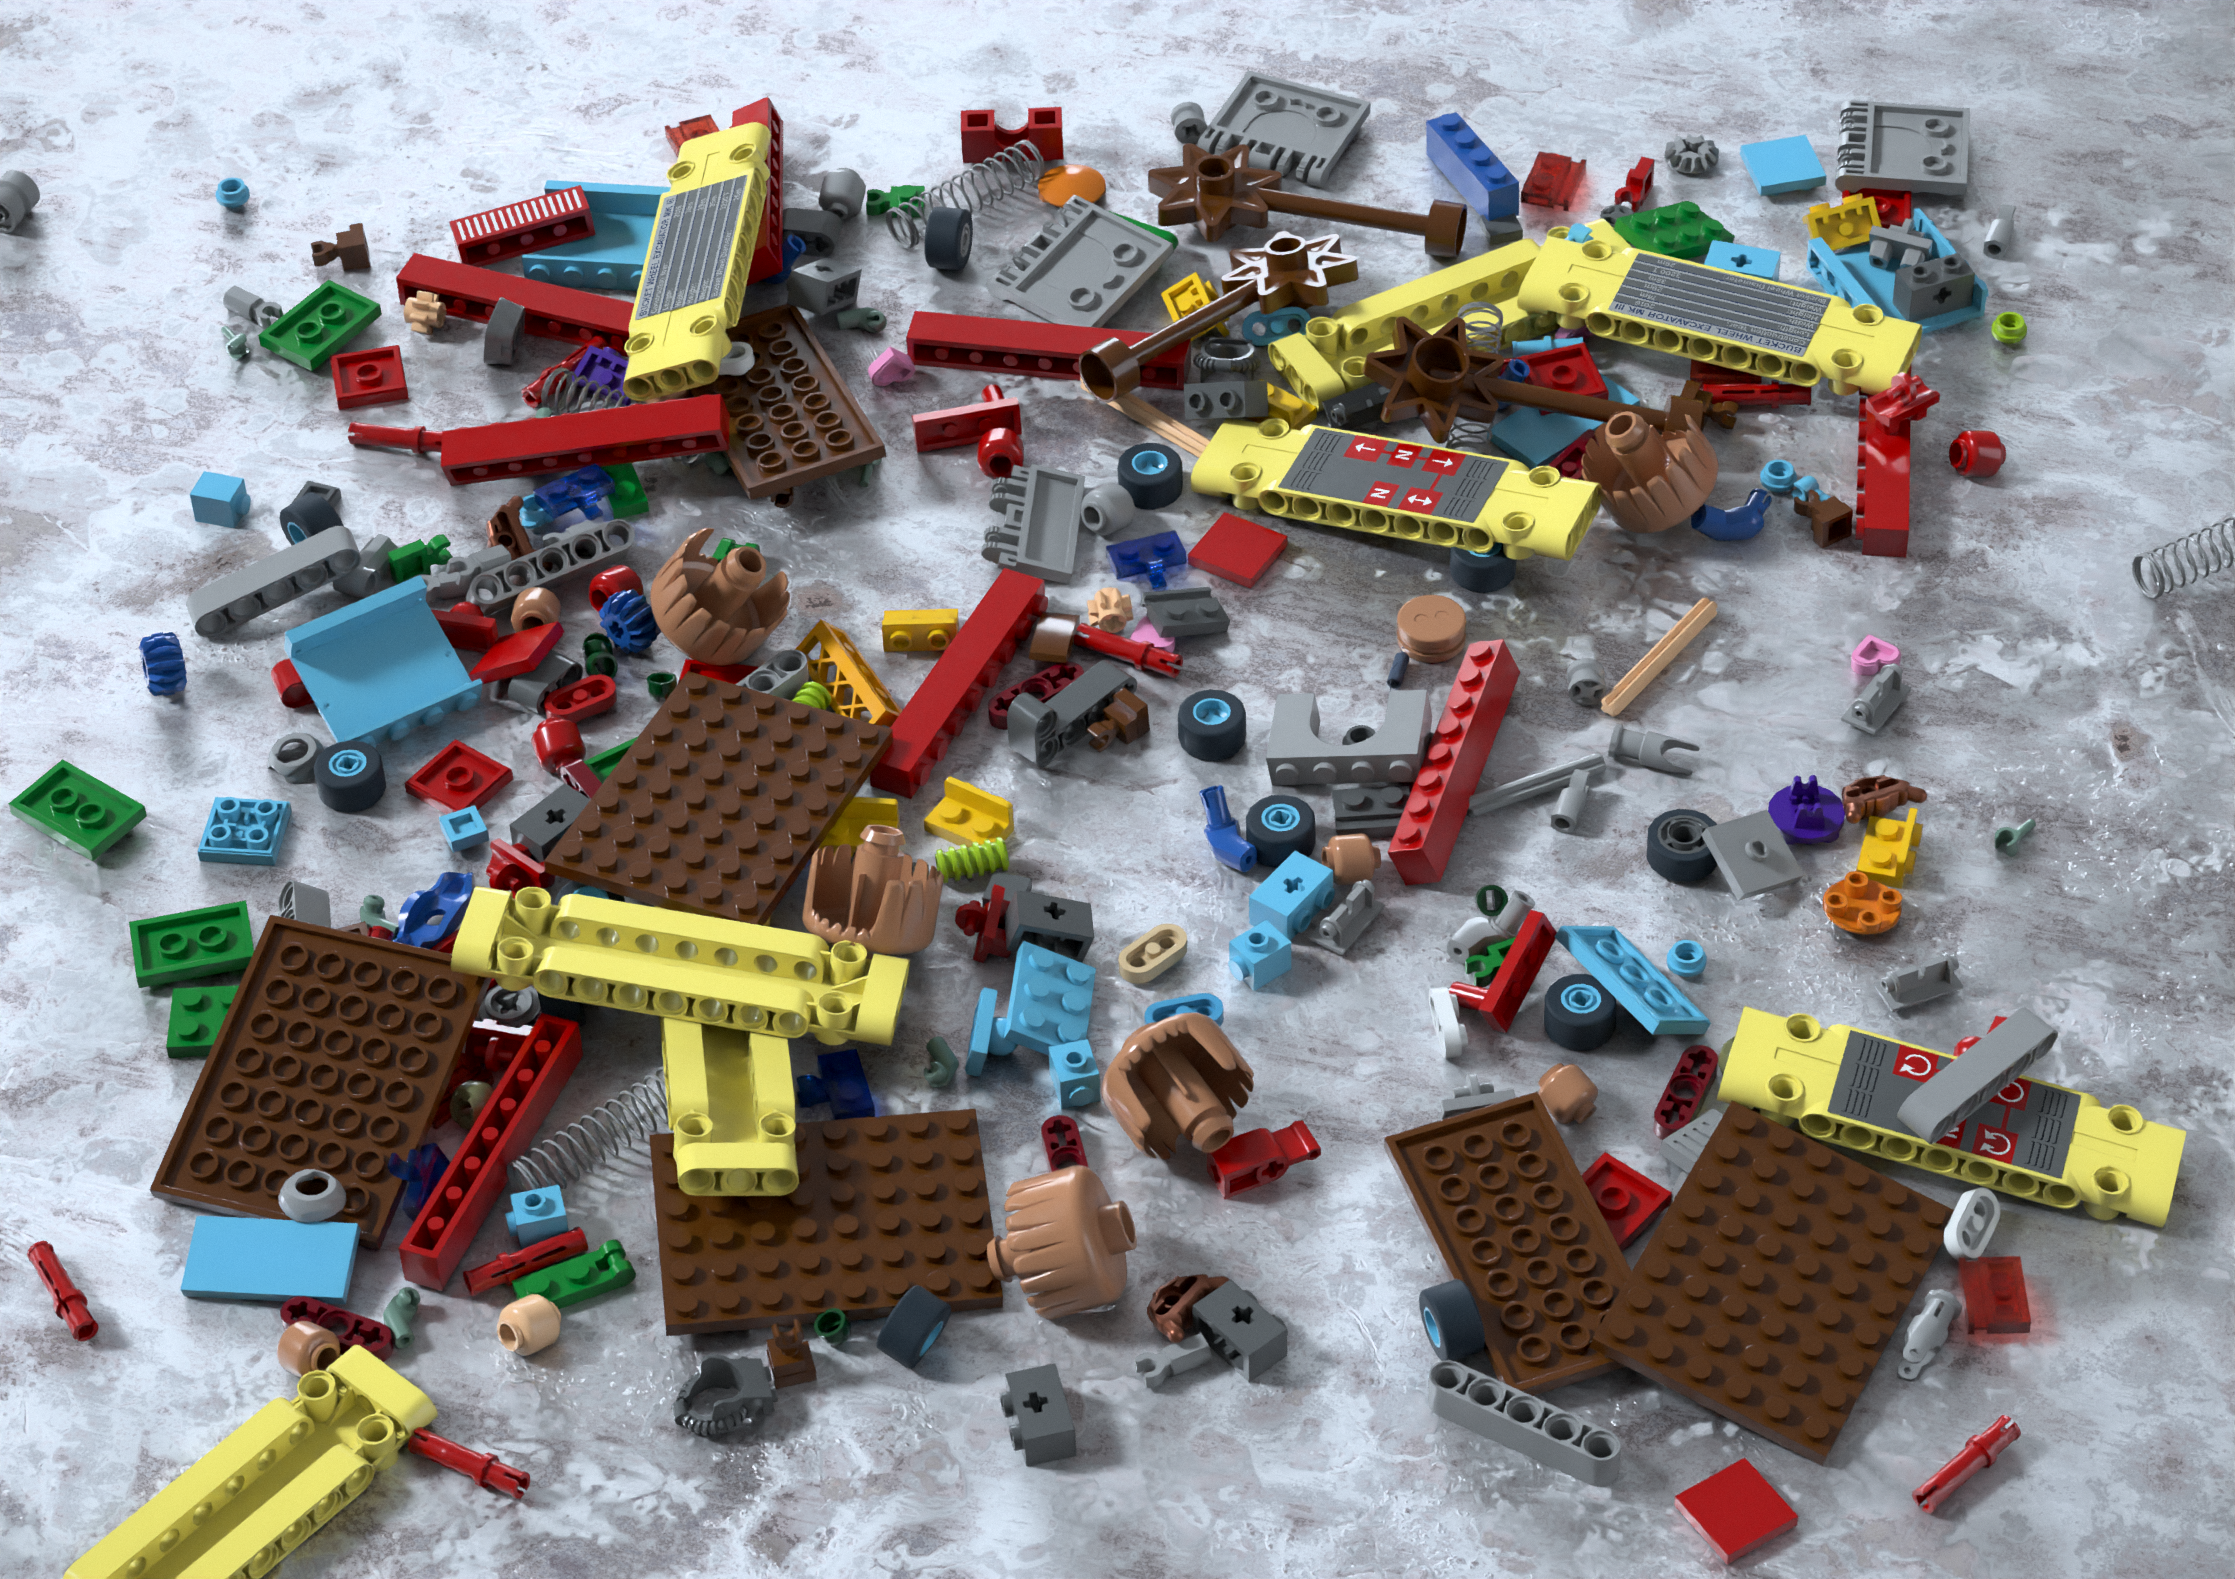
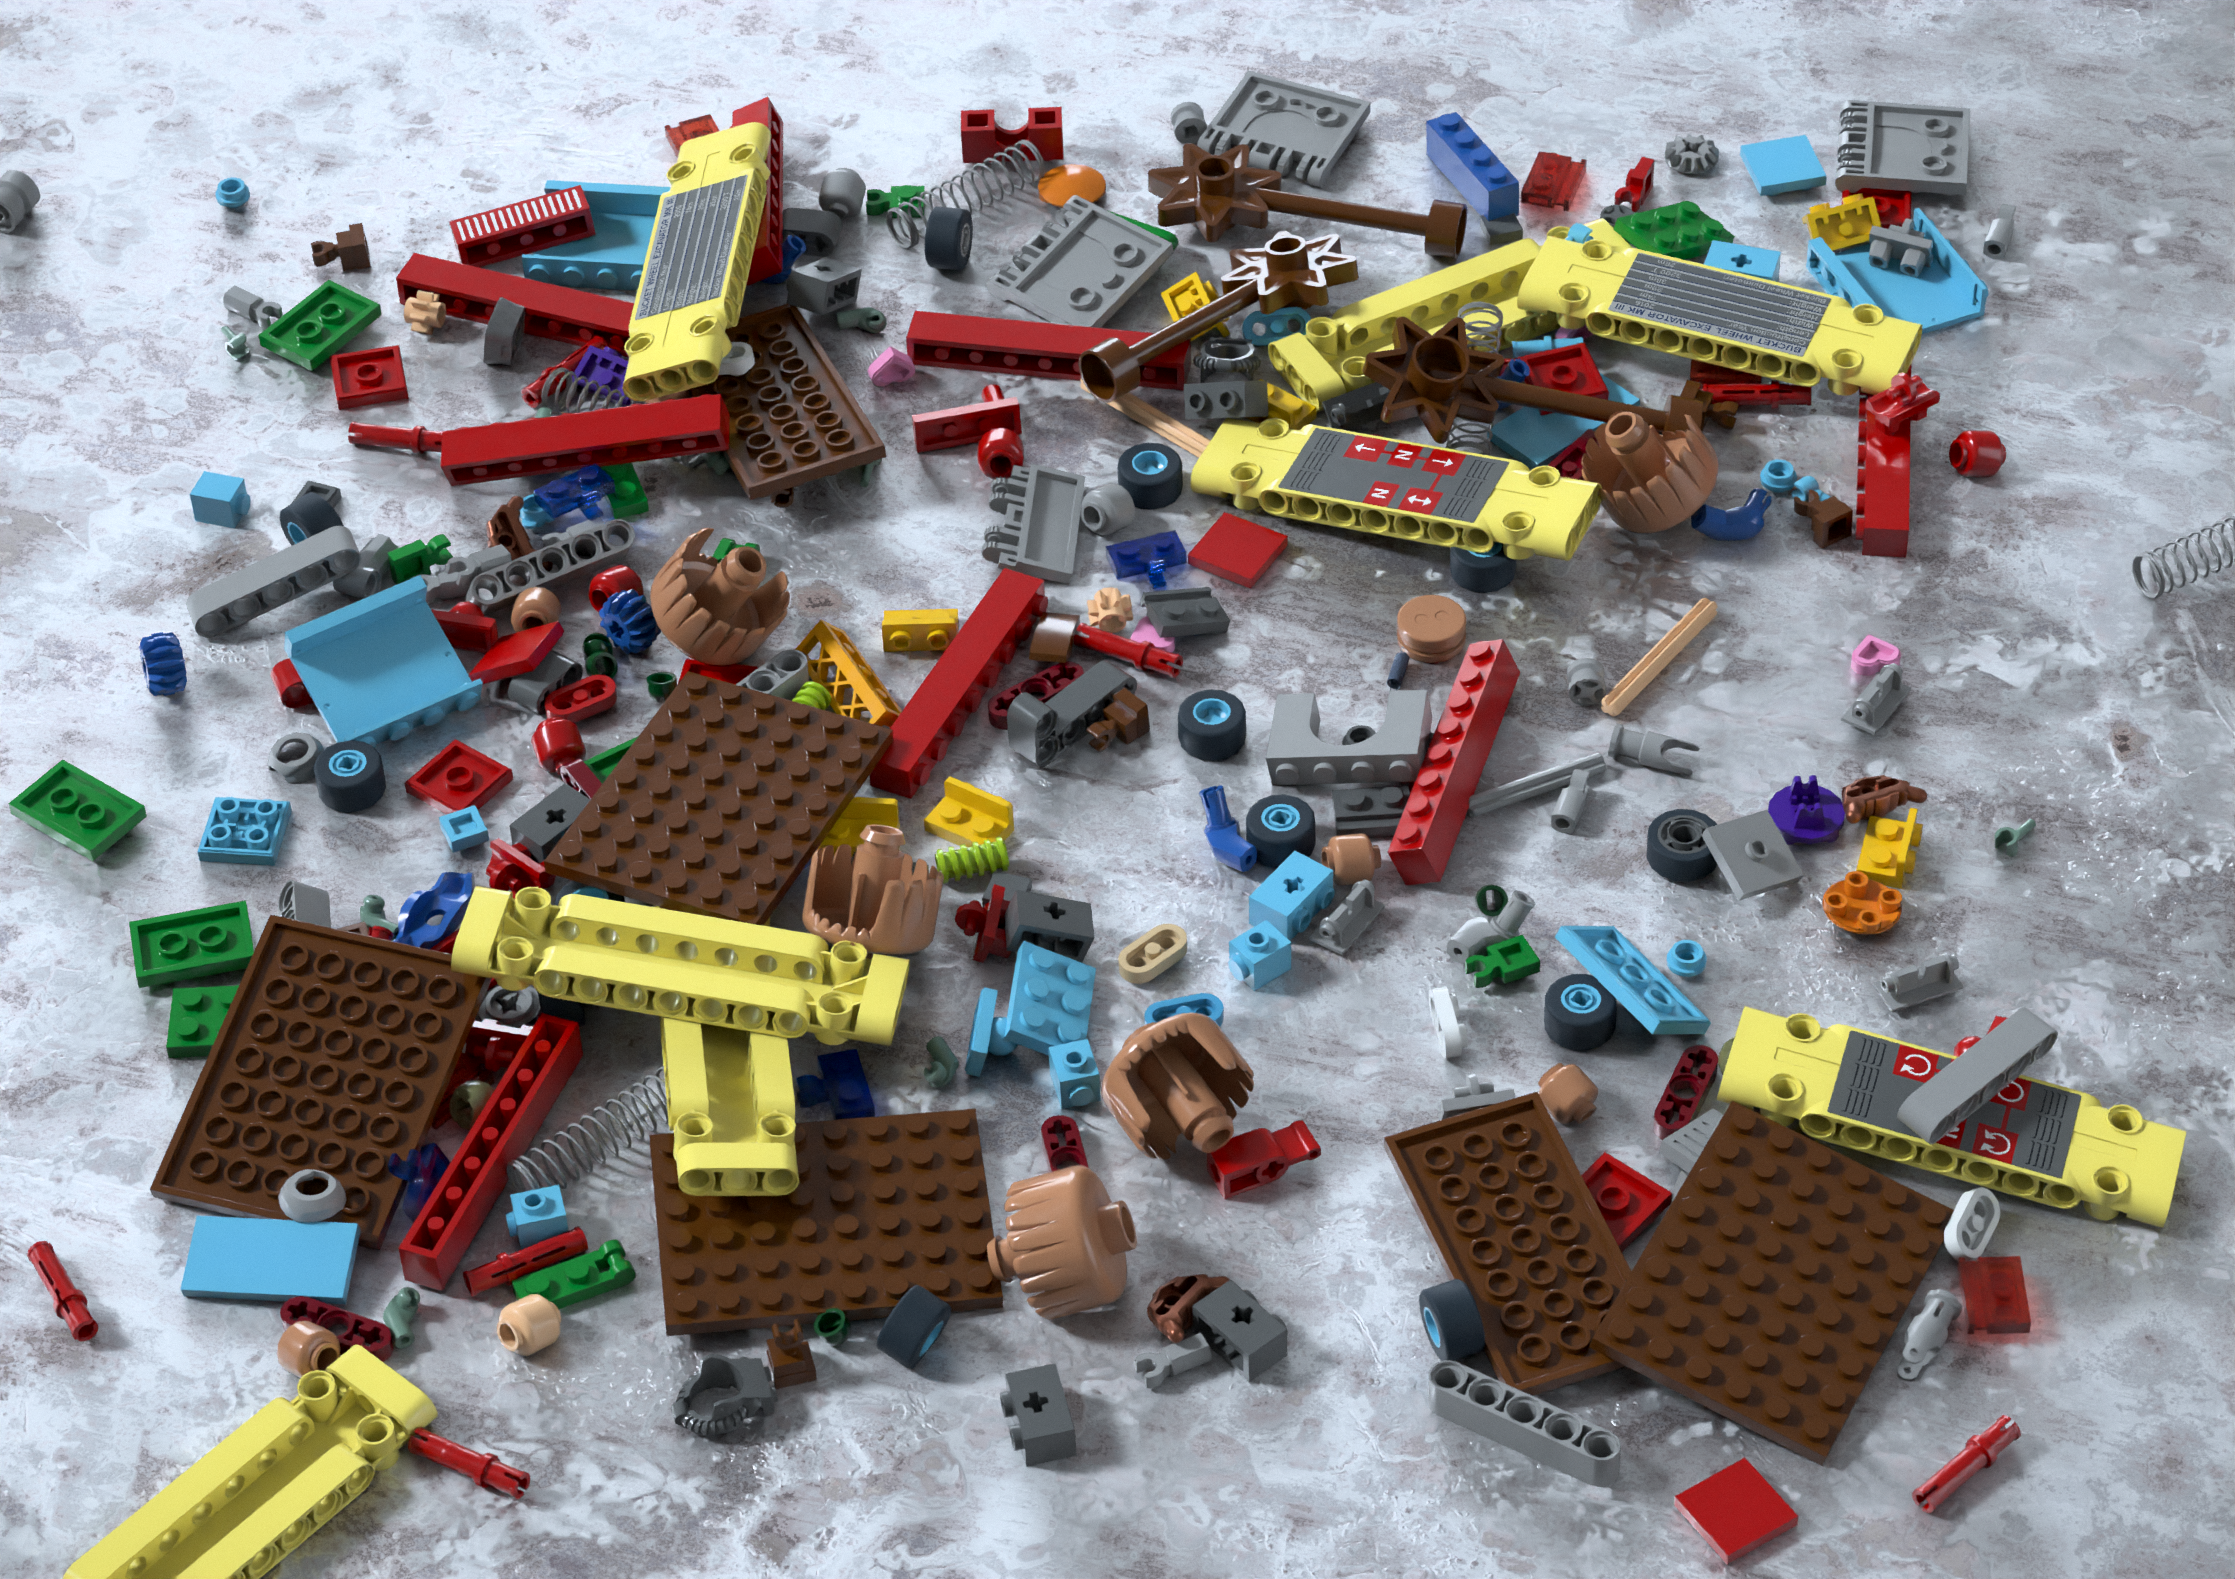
red piece [1449,910,1557,1033] -> none
dark grey brick [1892,253,1975,322] -> none
lime plate [1991,312,2027,344] -> none

